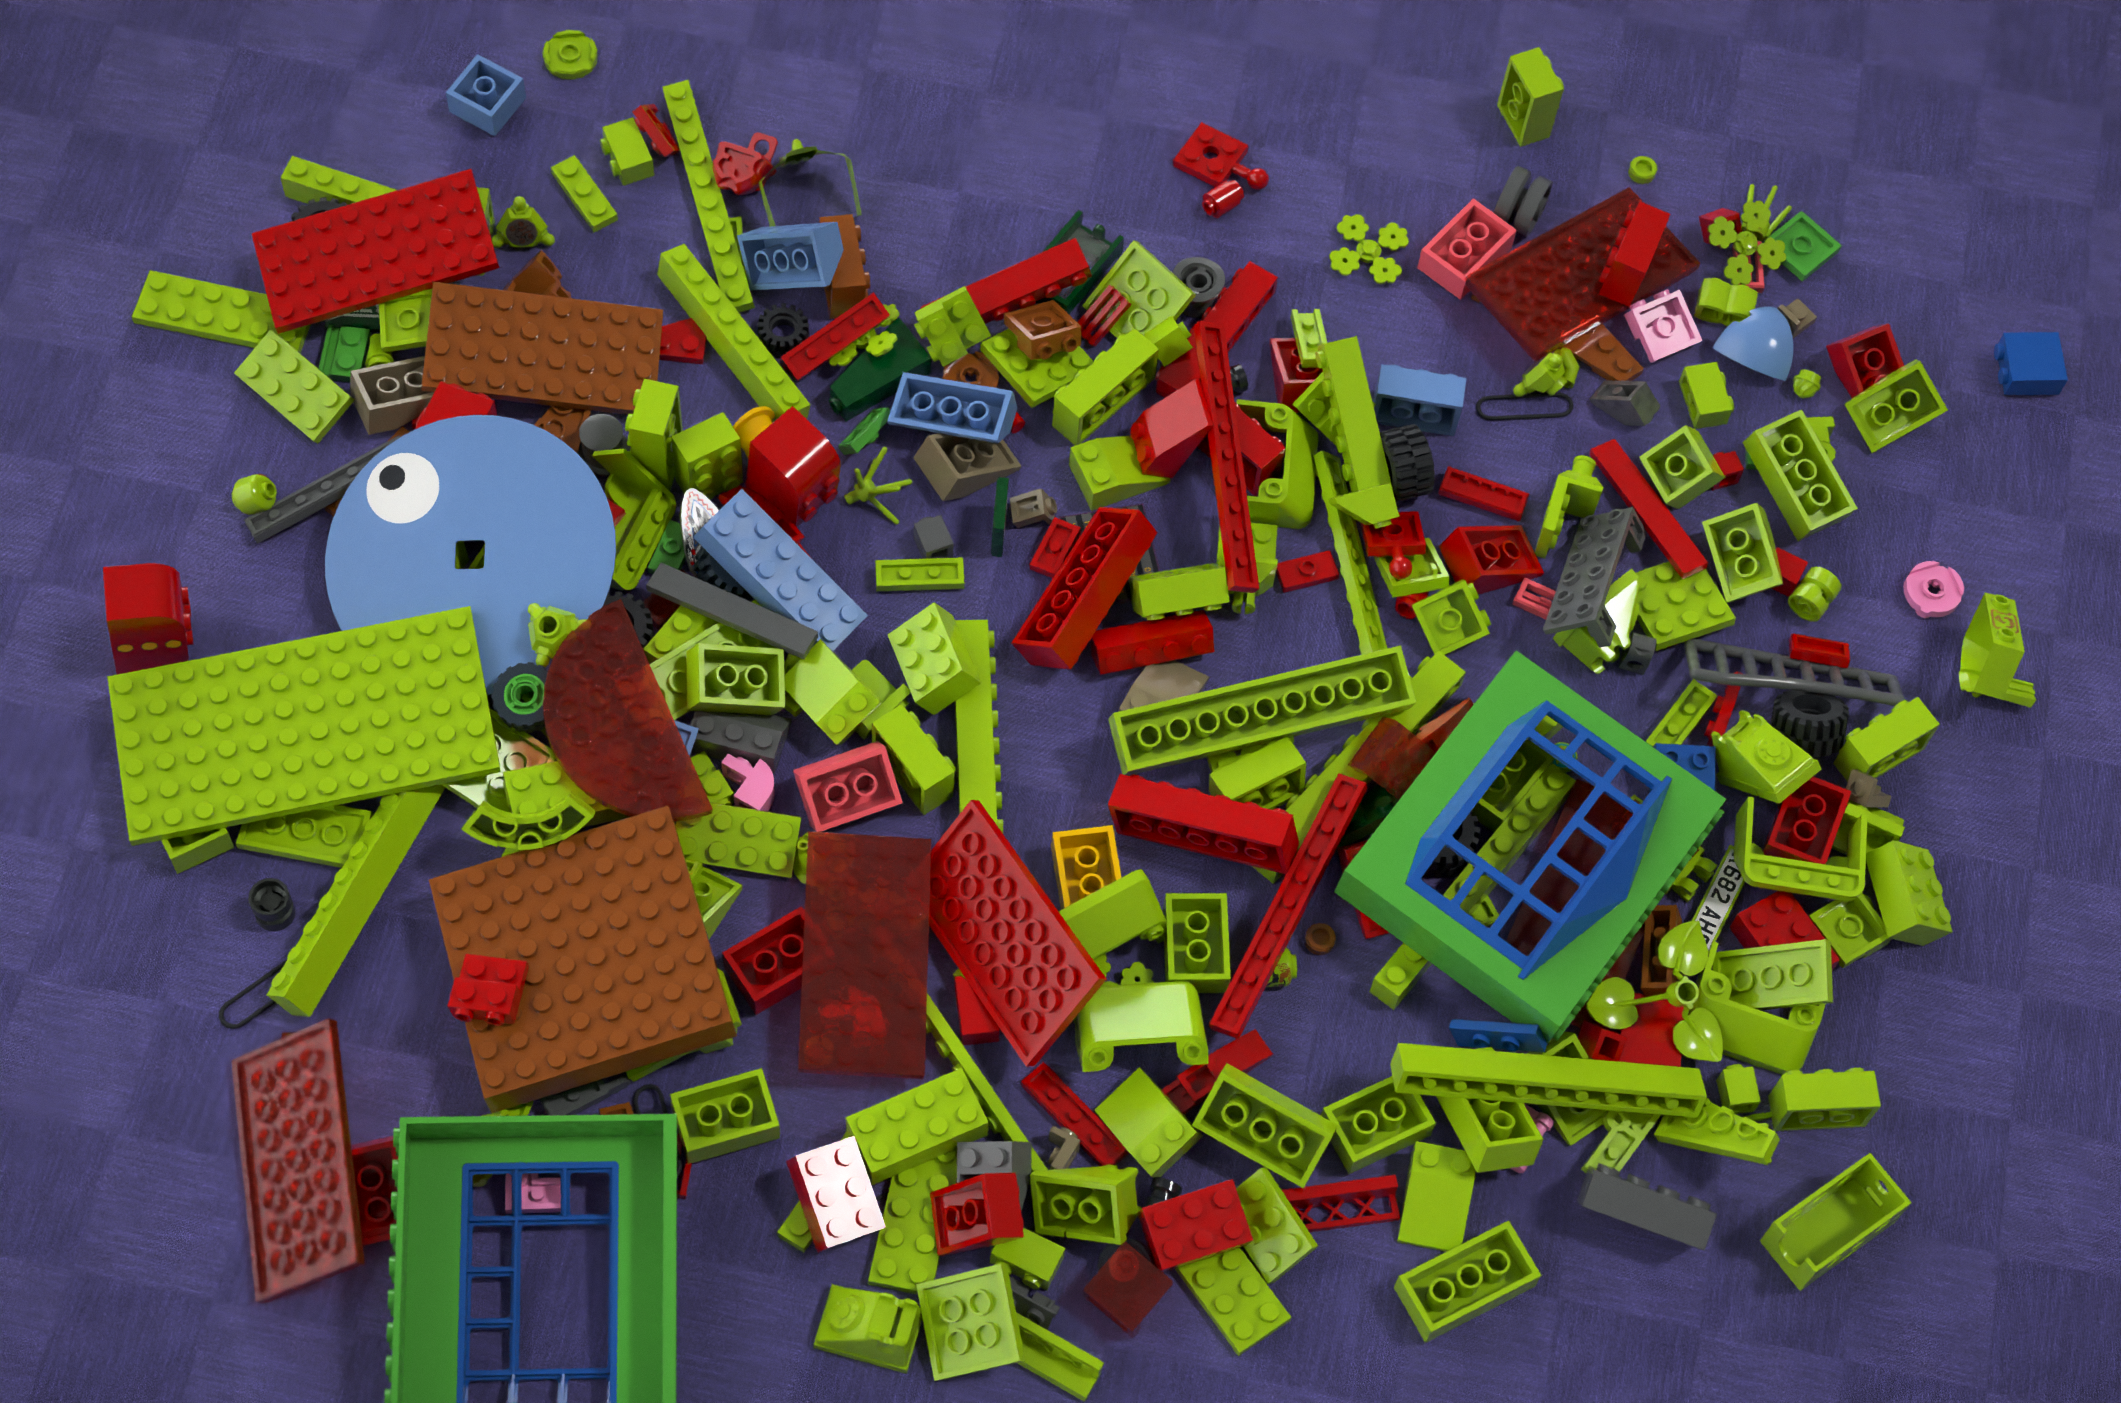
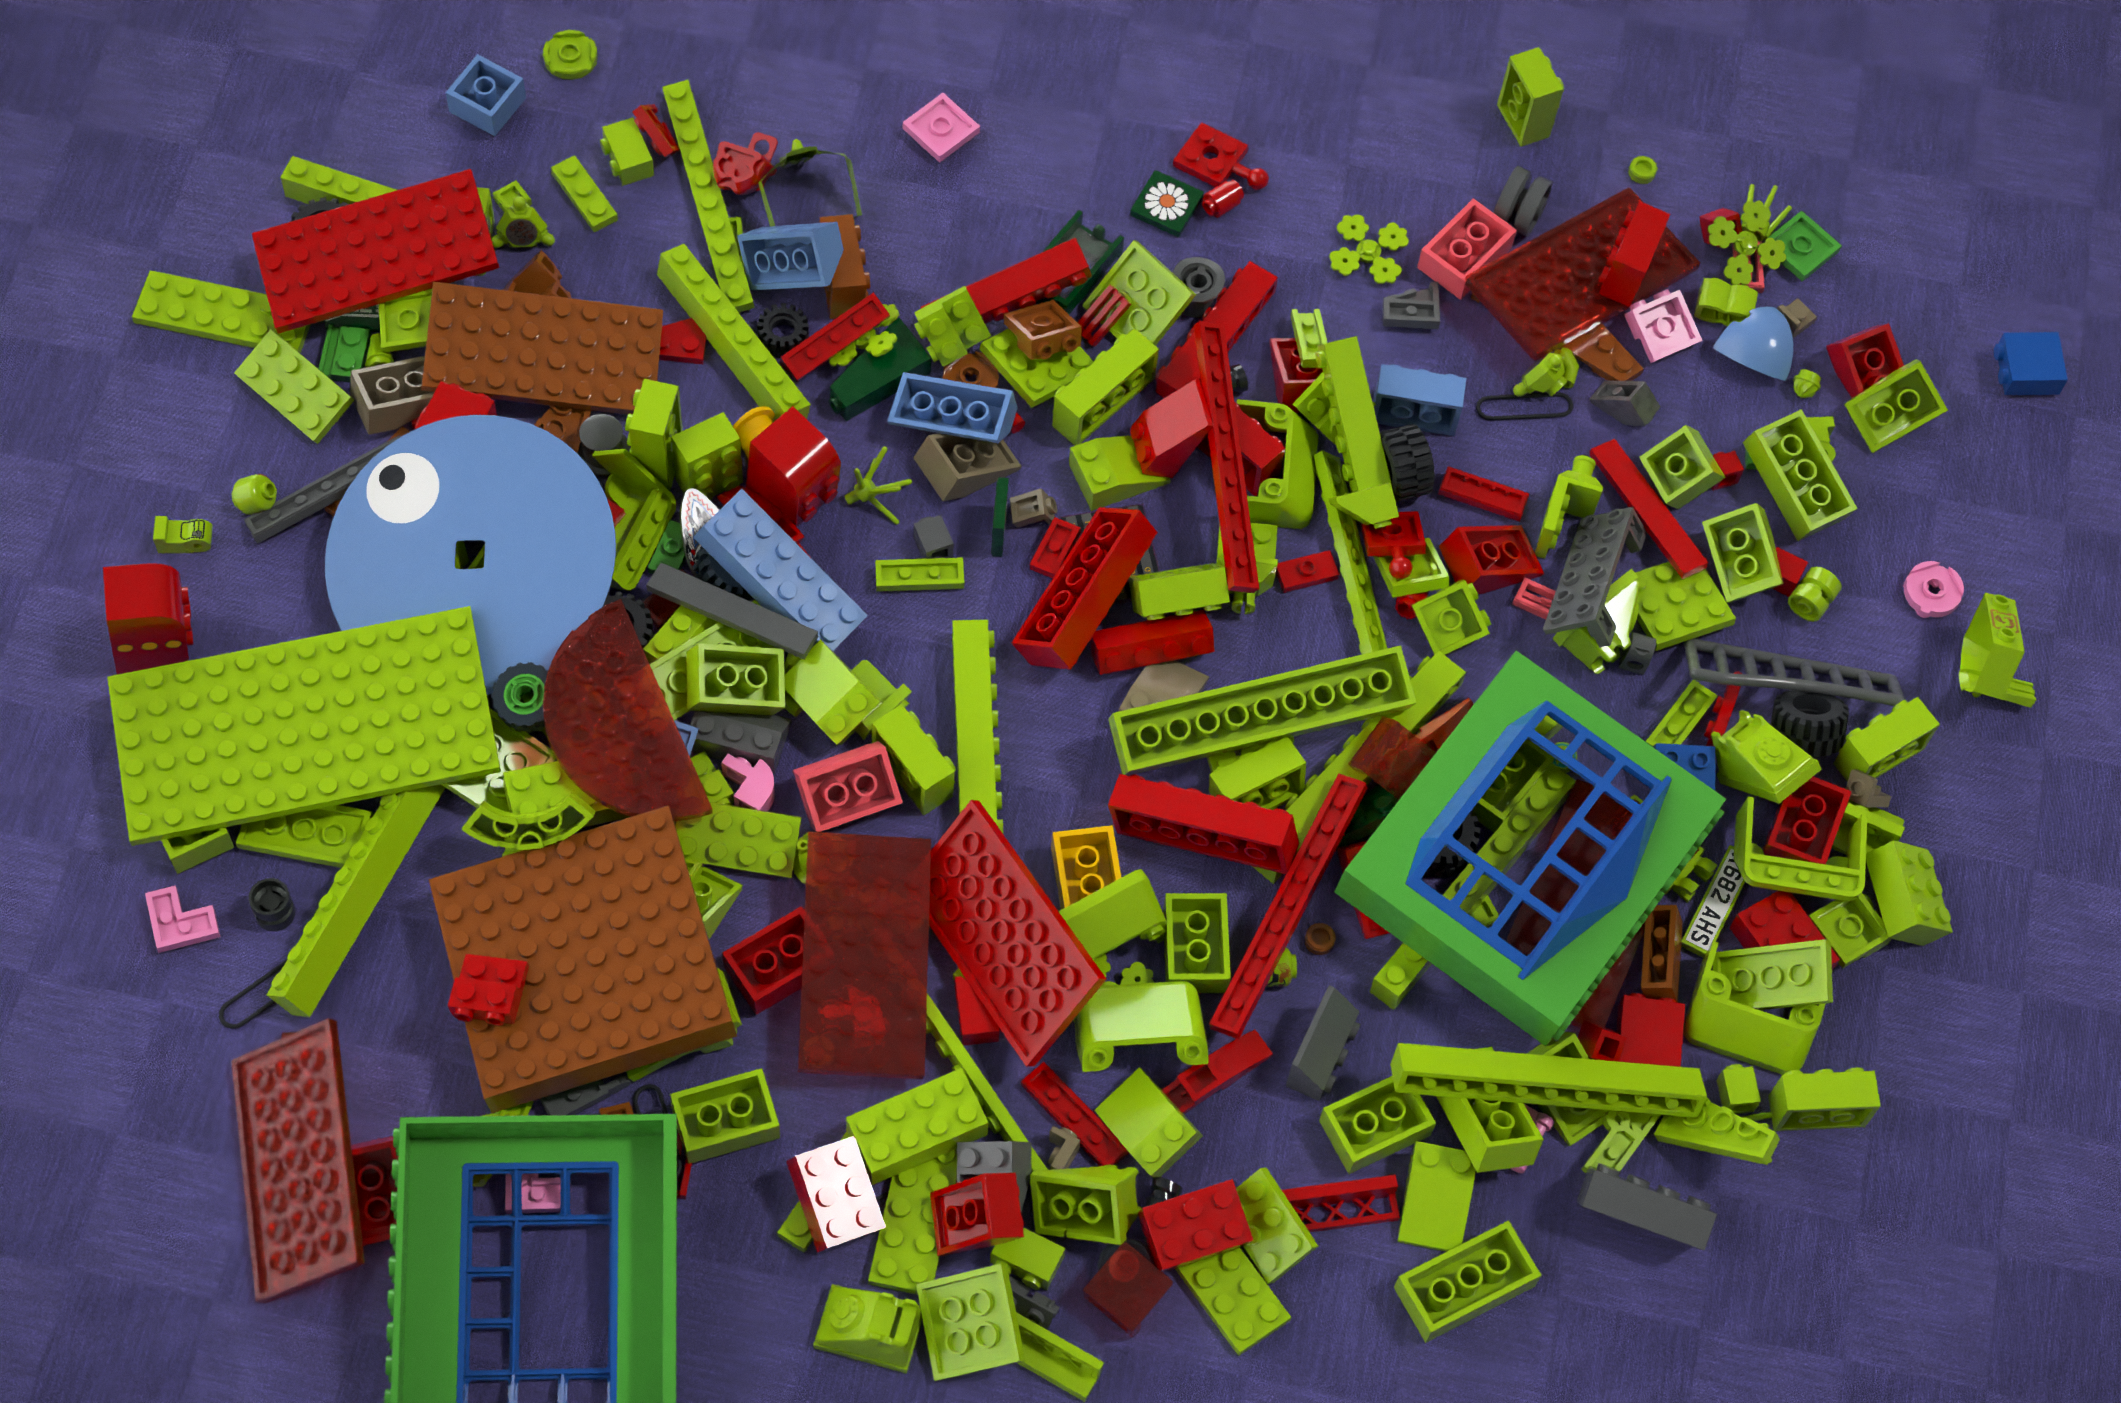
lime rock [528,603,592,668] -> none
bright green plate [838,407,890,455] -> none
lime brick [888,602,981,715] -> none
lime brick [1143,316,1193,367] -> none
lime brick [1192,1063,1338,1188] -> none
blue plate [1449,1019,1547,1052] -> none
lime plant [1586,921,1723,1062] -> none
lime brick [1679,362,1734,429] -> none
lime piece [1760,1153,1912,1291] -> none
red tile [1789,633,1850,668] -> none
none -> bright pink plate [145,885,221,953]
none -> lime leg [153,516,213,553]
none -> lime tile [493,180,532,213]
none -> bright pink plate [903,93,980,163]
none -> tile [1130,170,1204,238]
none -> dark grey slope [1285,985,1361,1101]
none -> dark grey wing [1382,282,1440,329]

